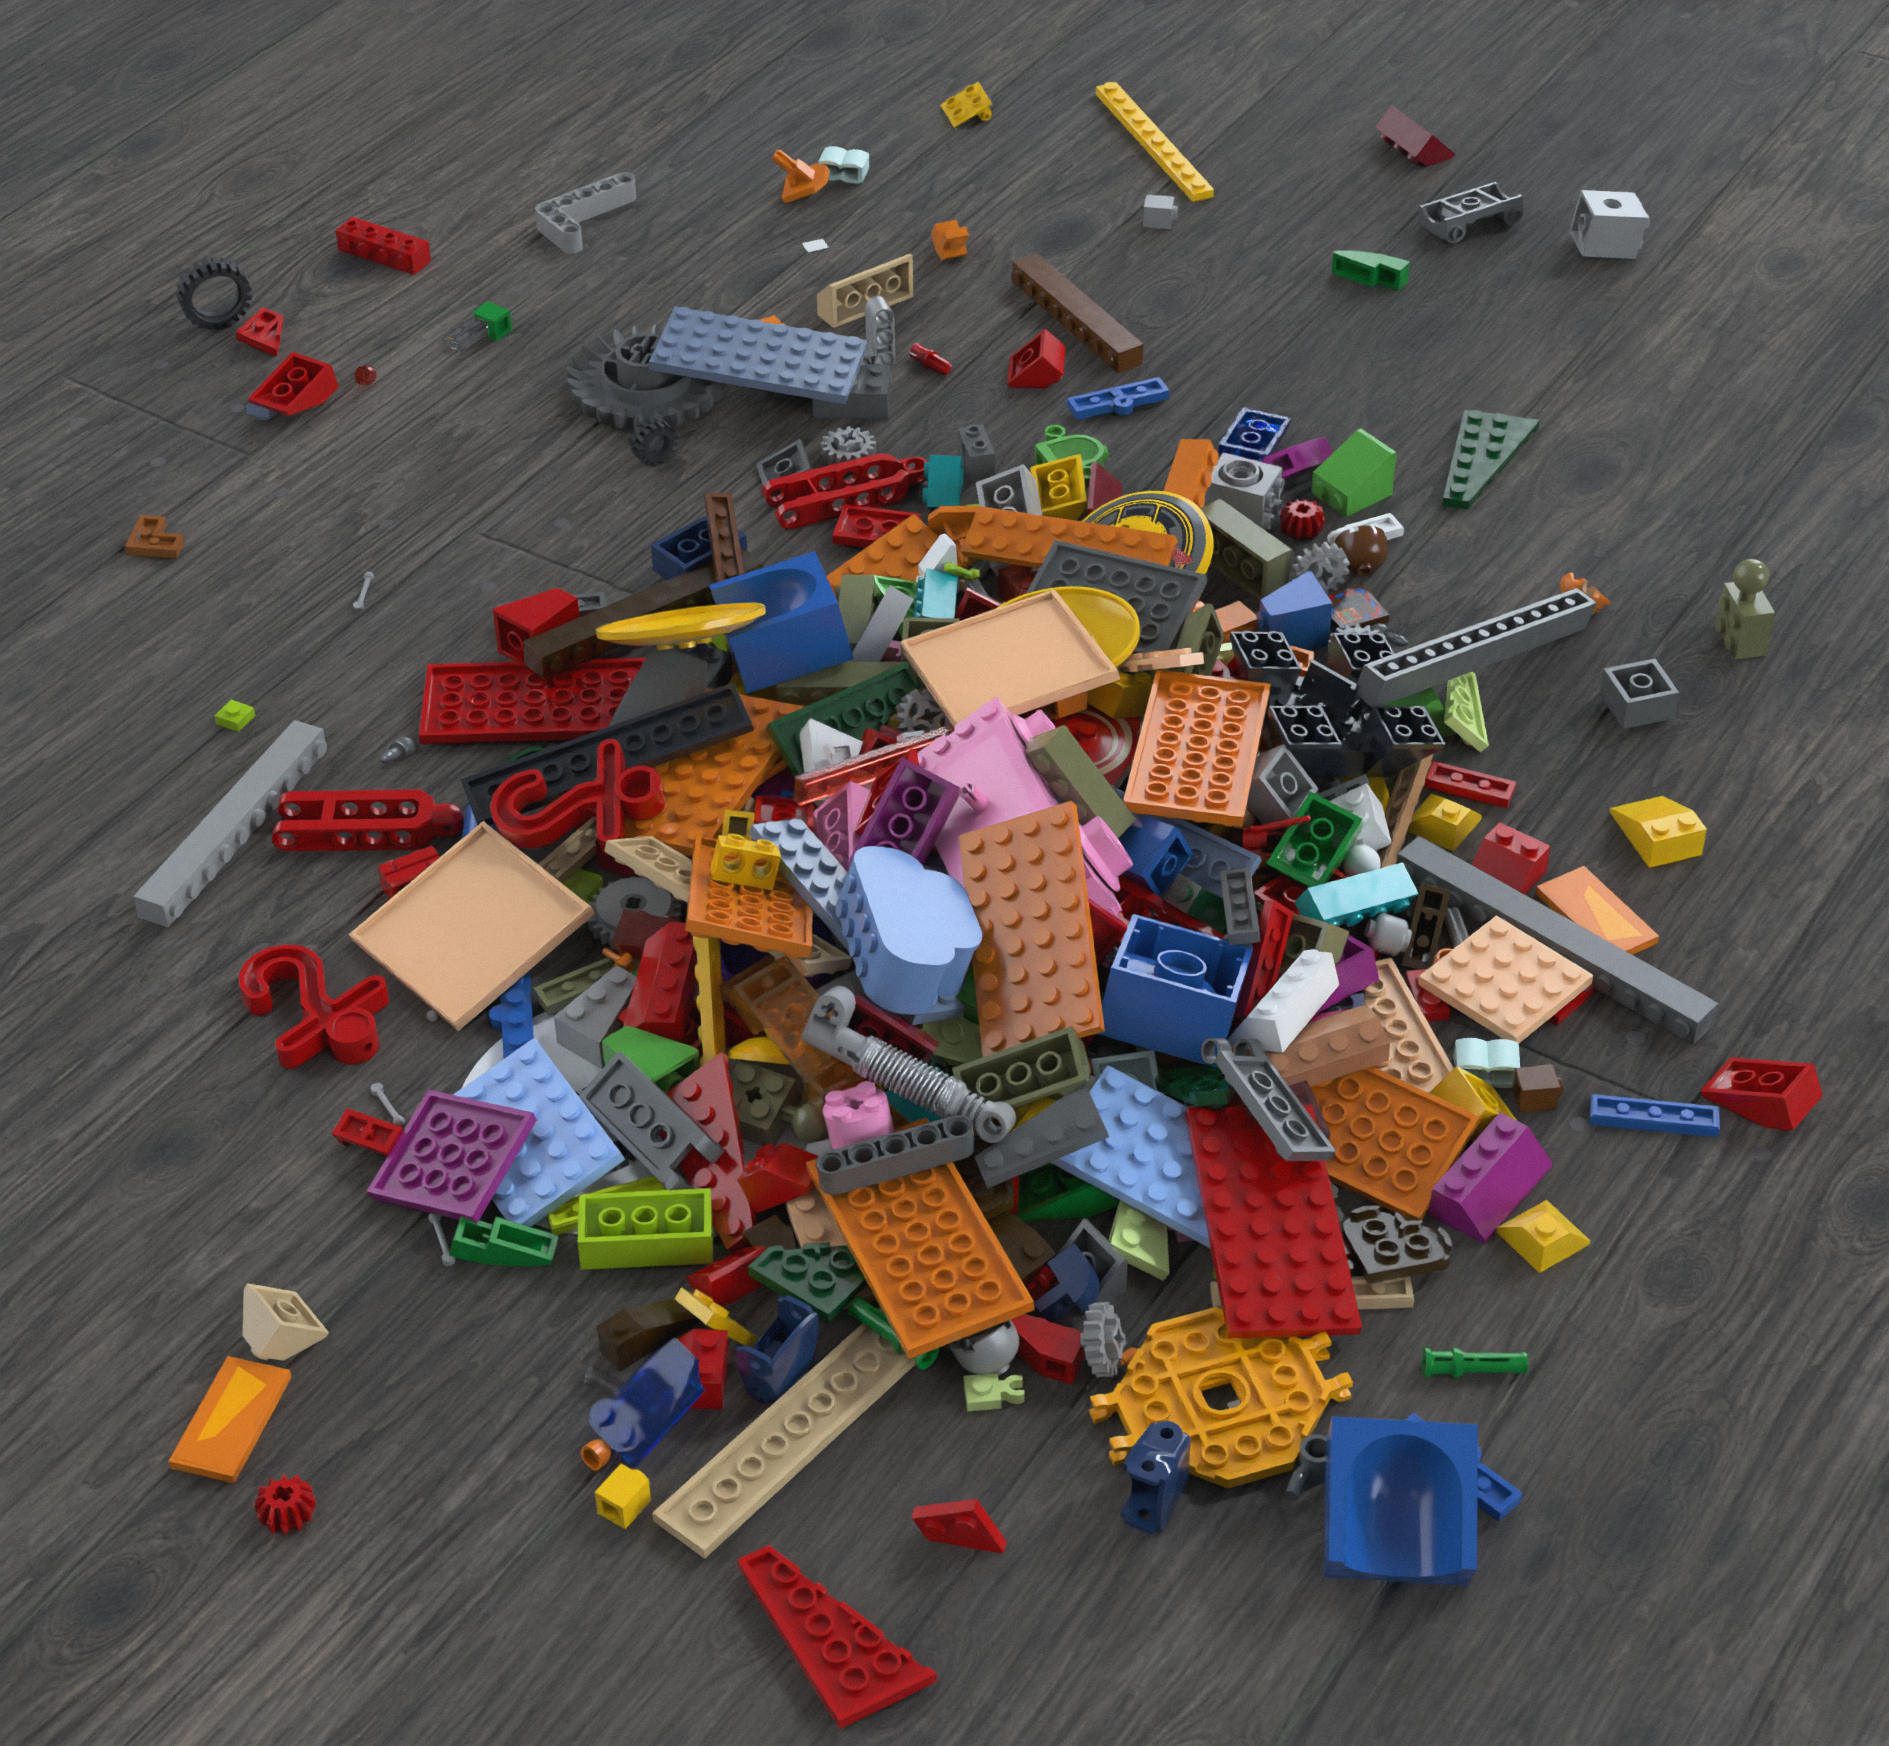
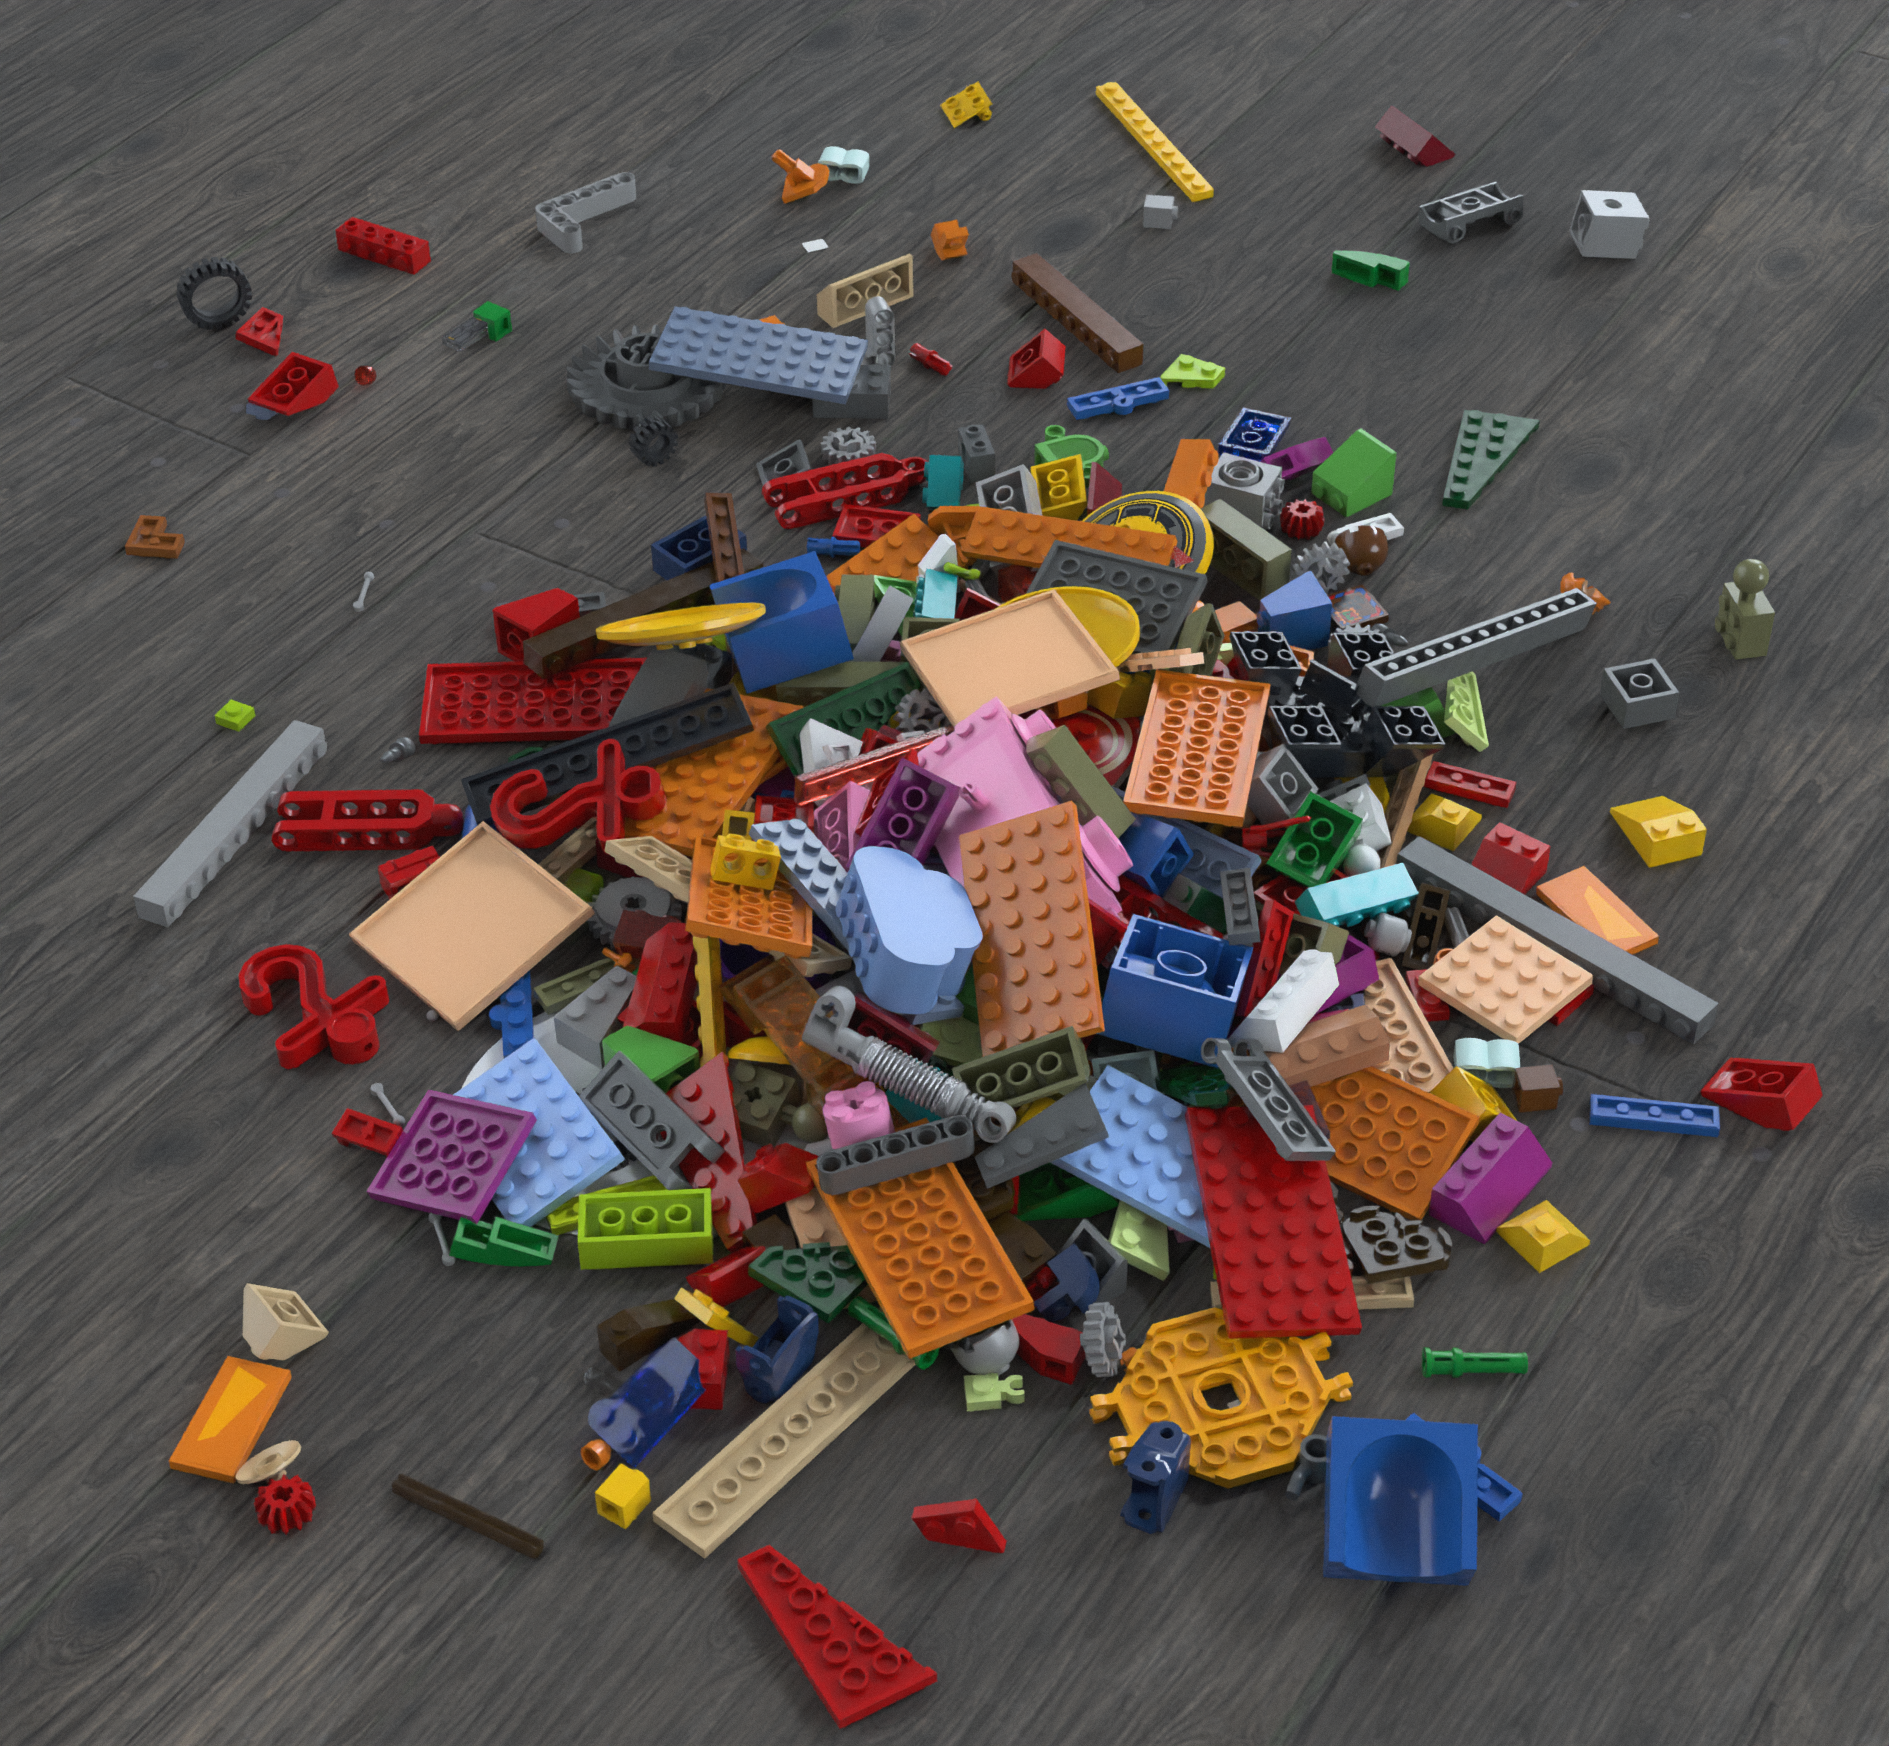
none -> tan dish [236,1440,301,1484]
none -> dark brown axle [391,1474,544,1559]
none -> blue axle [807,537,860,558]
none -> lime wing [1160,354,1225,388]

